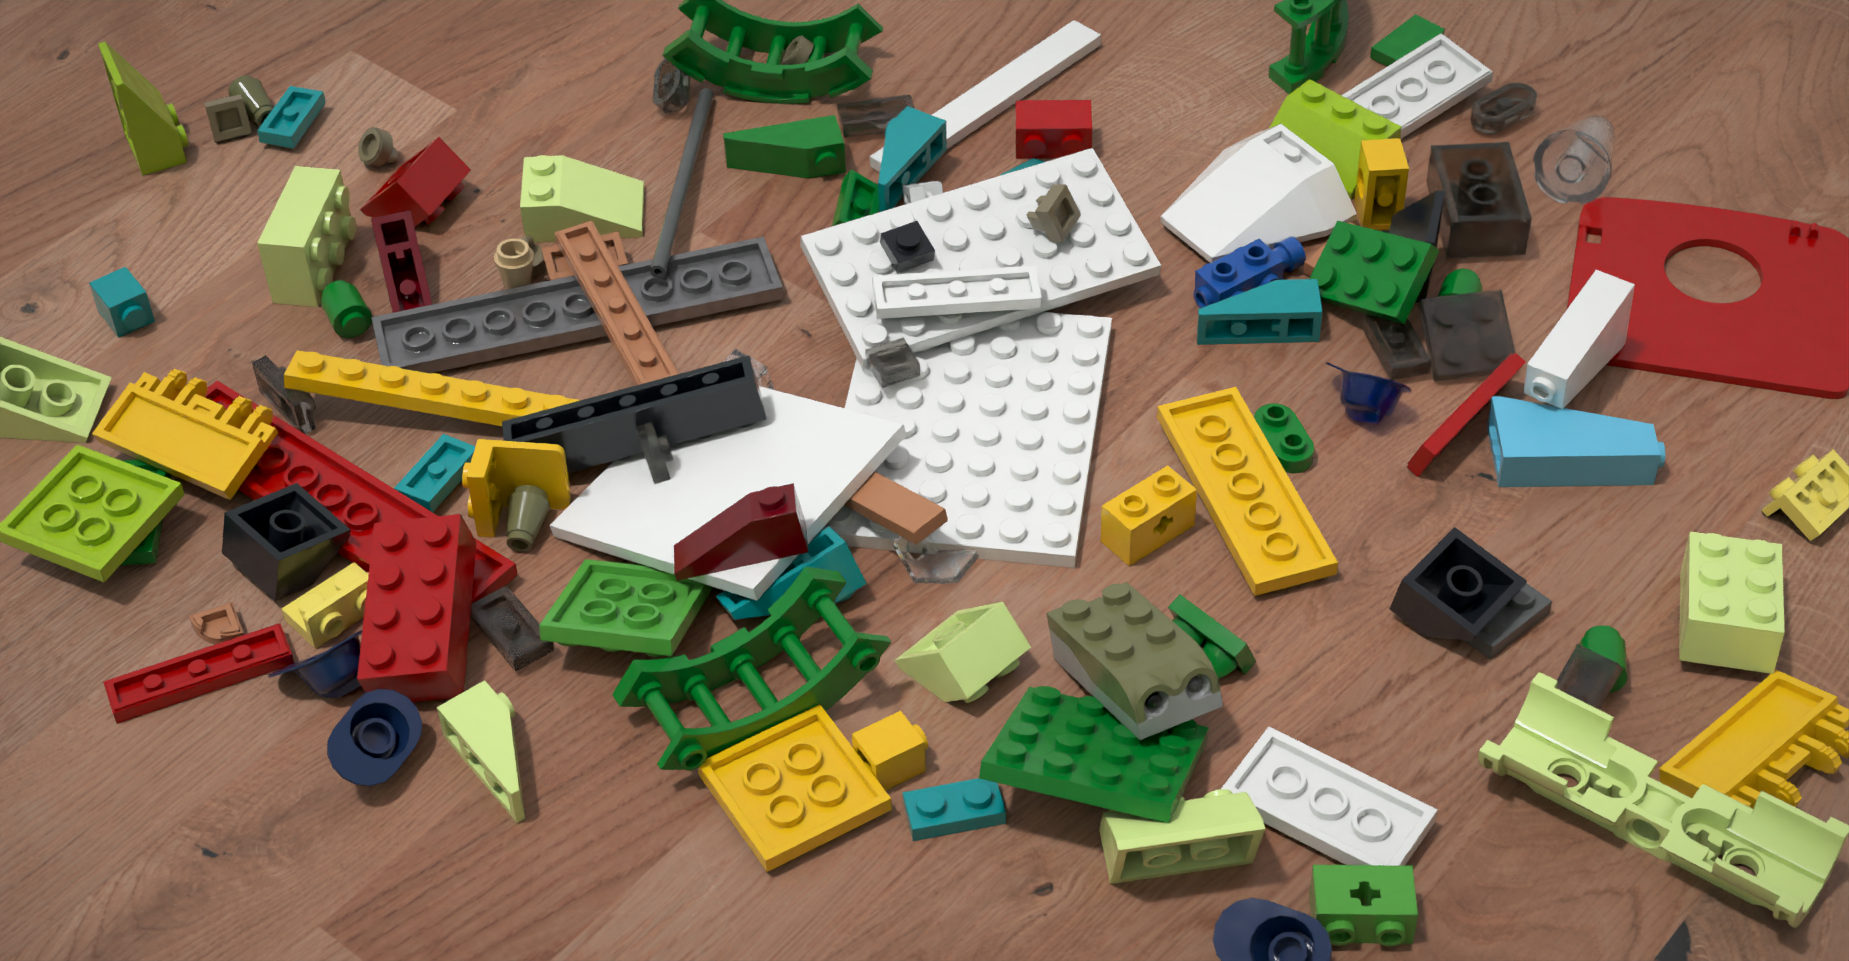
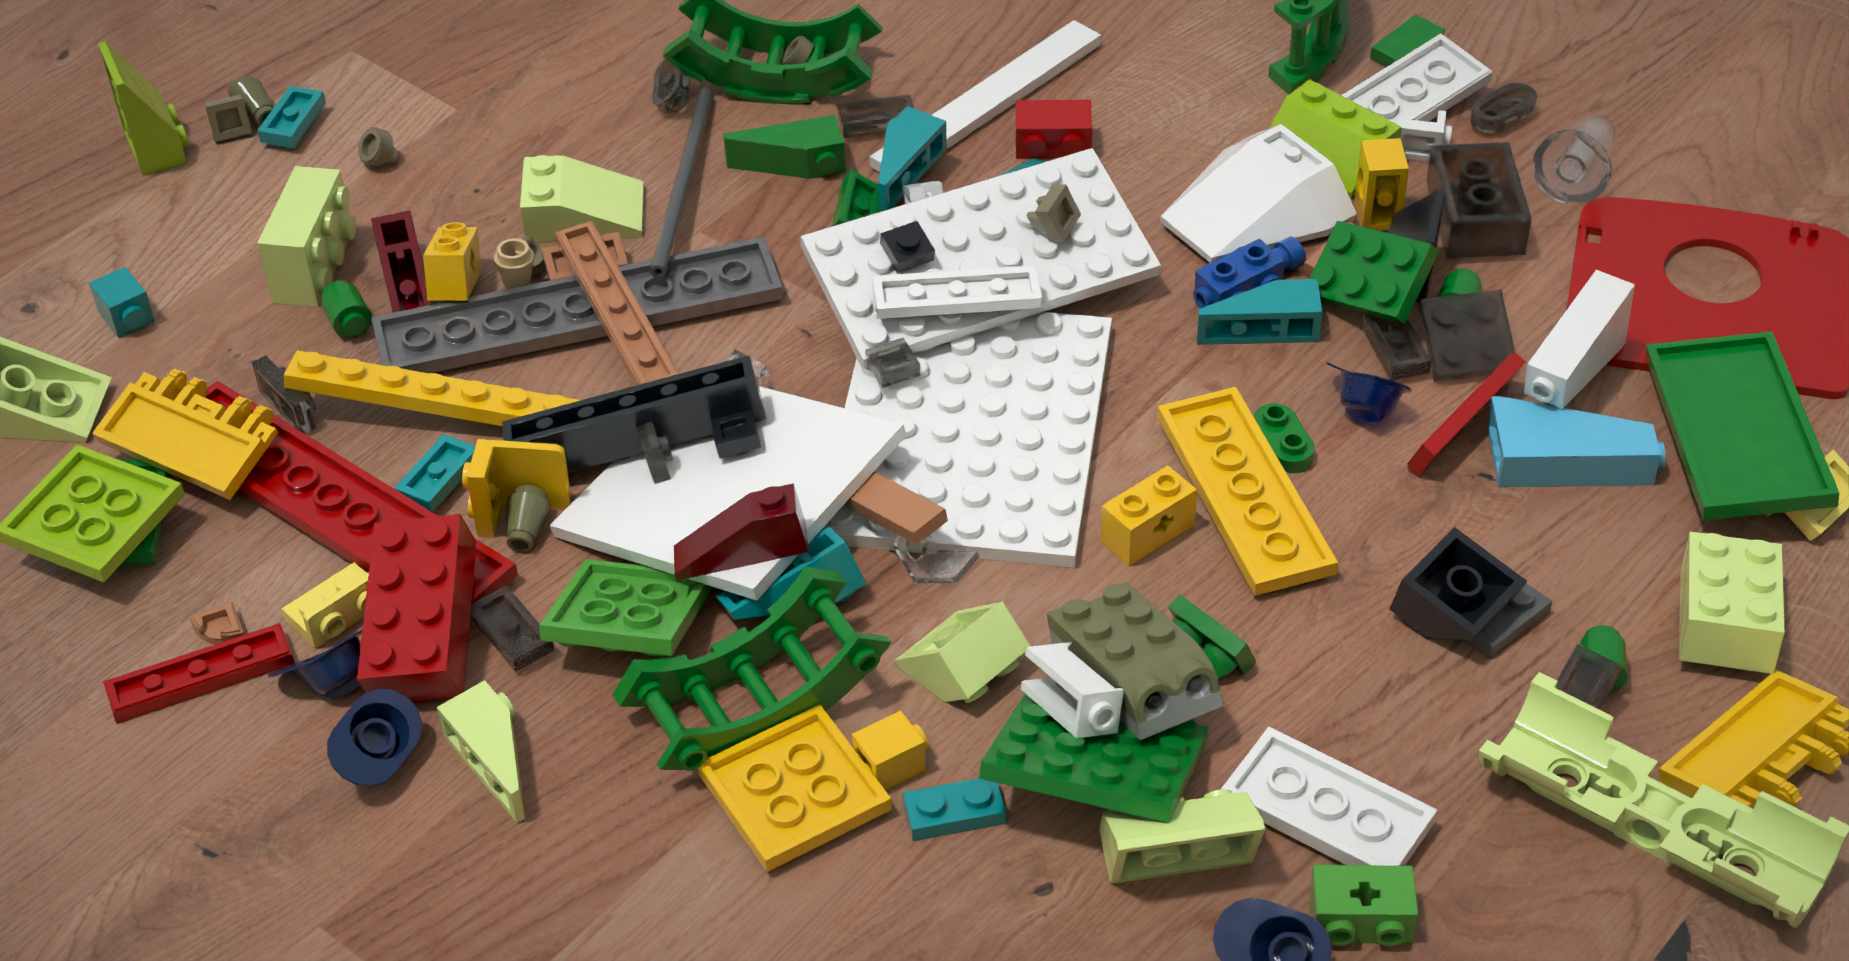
black slope [222,483,351,601] -> none
red slope [360,137,471,227] -> none
none -> yellow brick [423,222,482,301]
none -> black plate [711,409,761,459]
none -> white window [1021,642,1124,738]
none -> white bracket [1398,111,1452,163]
none -> green tile [1645,331,1840,520]

